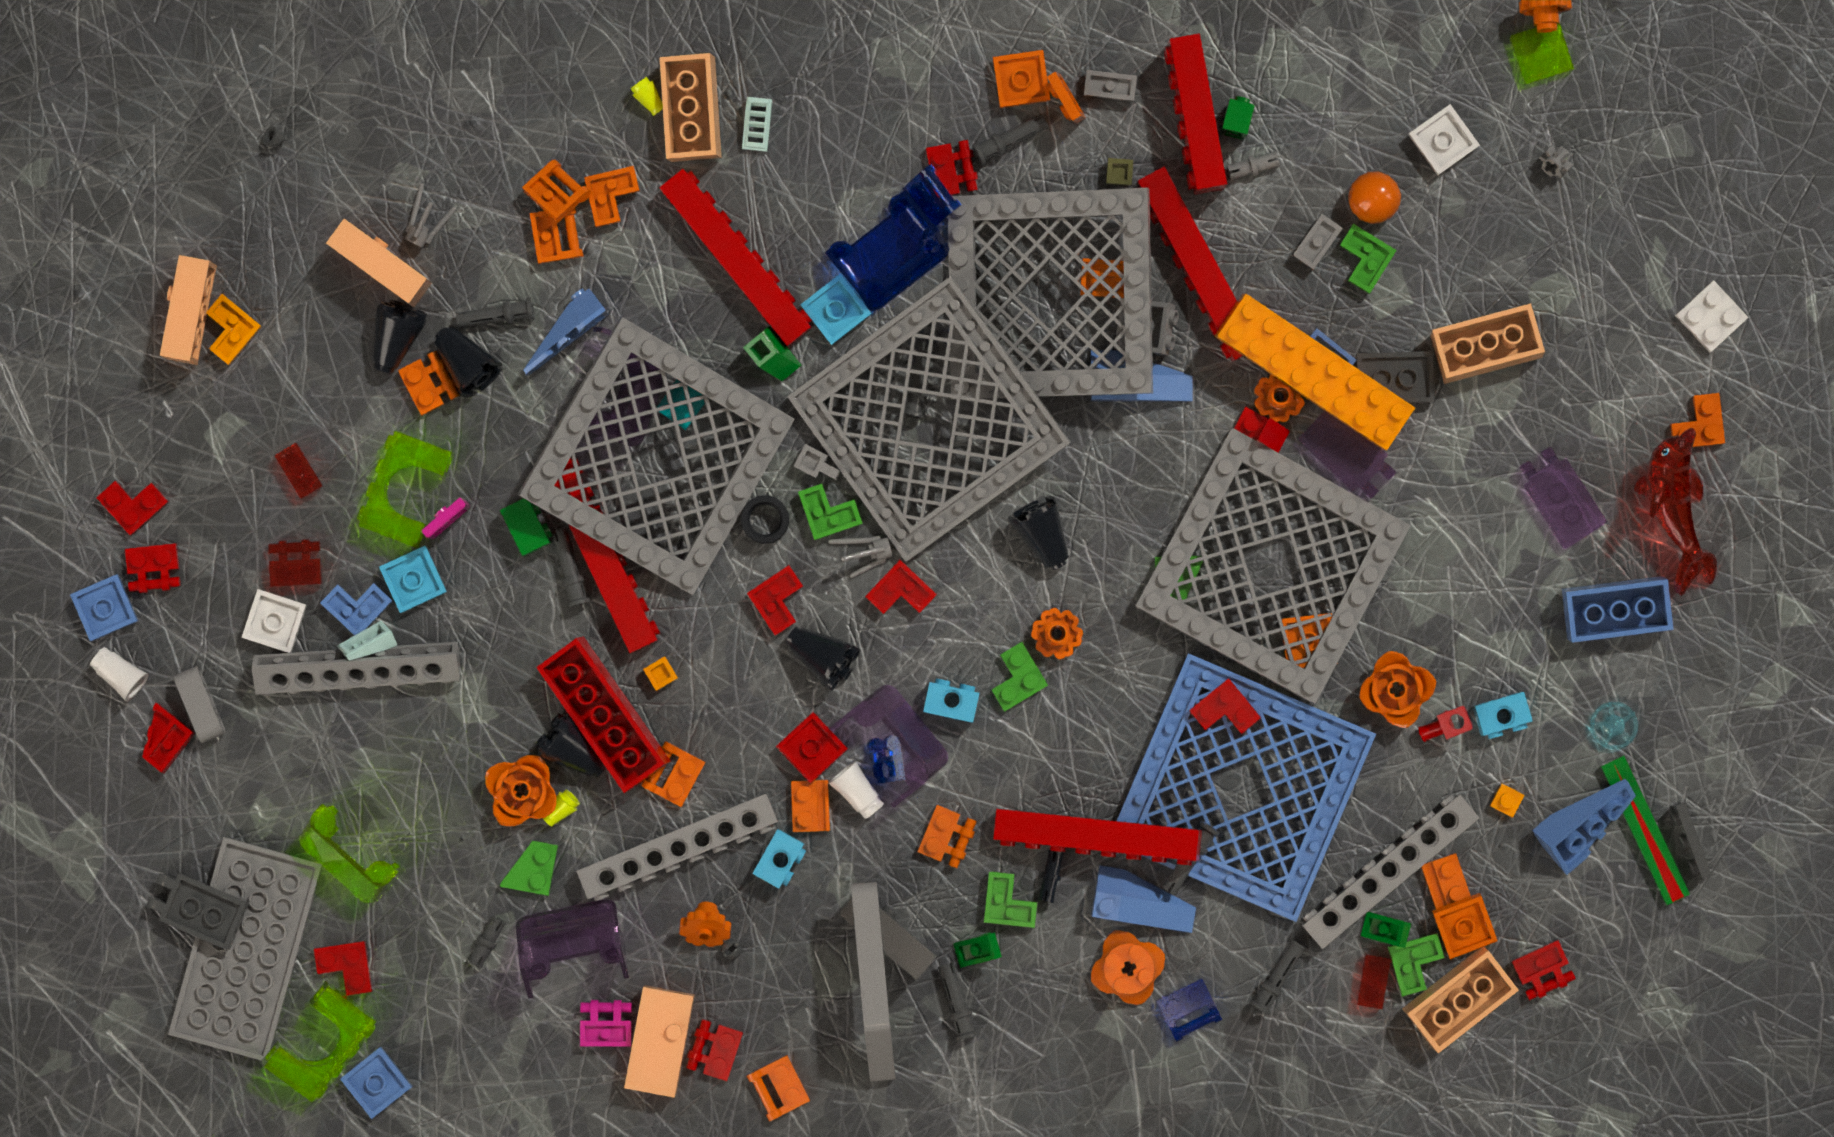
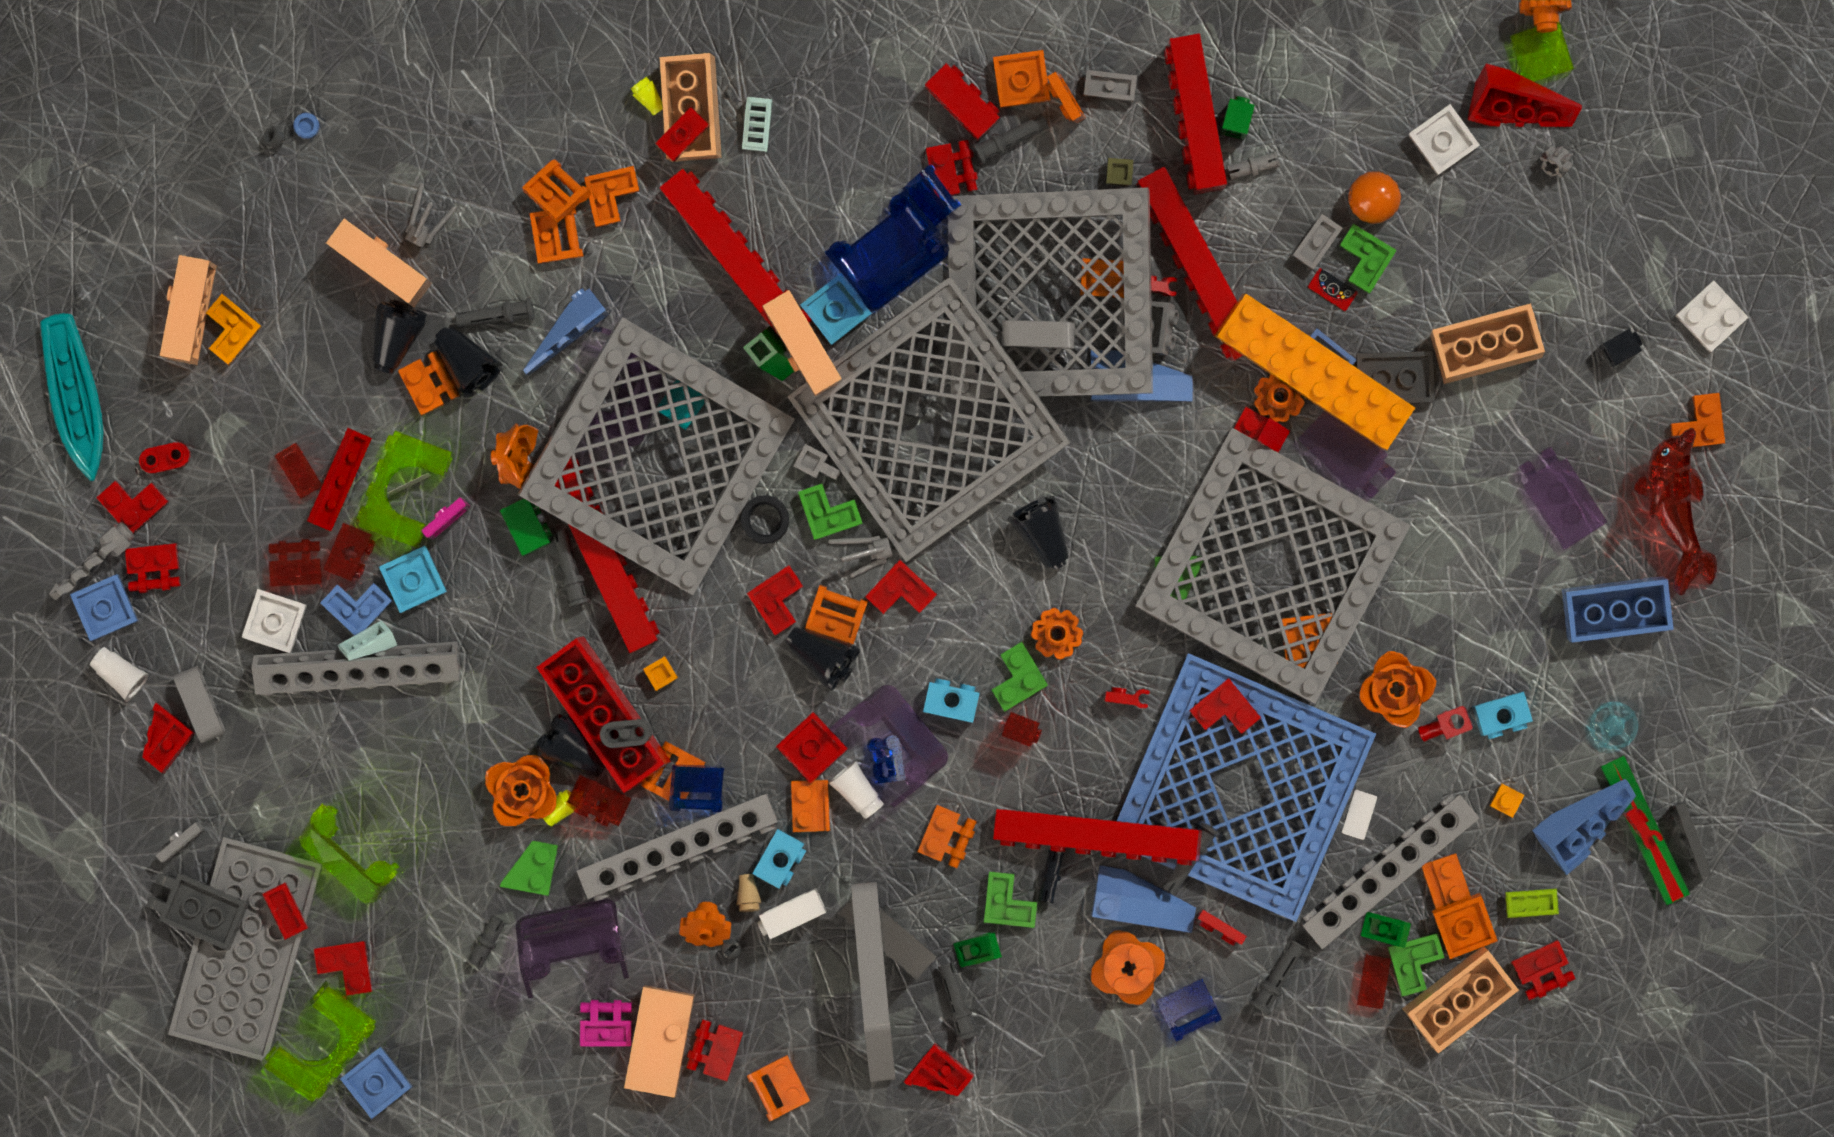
none -> teal piece [40,313,104,481]
none -> light grey sword [49,522,135,600]
none -> red plate [139,442,191,474]
none -> light grey plate [156,822,204,862]
none -> red plate [262,882,308,940]
none -> medium blue tile [293,113,320,139]
none -> red plate [307,428,372,531]
none -> clear red brick [323,523,376,582]
none -> white sticker [387,473,431,496]
none -> orange brick [491,423,538,489]
none -> clear red brick [567,774,632,827]
none -> dark grey plate [600,719,652,748]
none -> red plate [655,107,710,162]
none -> clear blue plate [669,764,724,813]
none -> tan cone [736,874,761,912]
none -> white window [757,888,827,939]
none -> light nougat brick [763,290,842,397]
none -> orange plate [805,585,868,644]
none -> red wing [904,1043,975,1096]
none -> red brick [925,63,1000,141]
none -> light grey beam [1001,320,1075,349]
none -> clear red brick [1001,712,1042,747]
none -> red plate [1104,687,1150,708]
none -> red plate [1151,276,1178,296]
none -> red plate [1197,909,1247,946]
none -> sticker [1308,268,1358,311]
none -> white sticker [1342,790,1377,840]
none -> red wedge [1468,63,1582,127]
none -> lime plate [1505,888,1559,918]
none -> black brick [1600,329,1642,367]
none -> red plate [1623,807,1663,849]

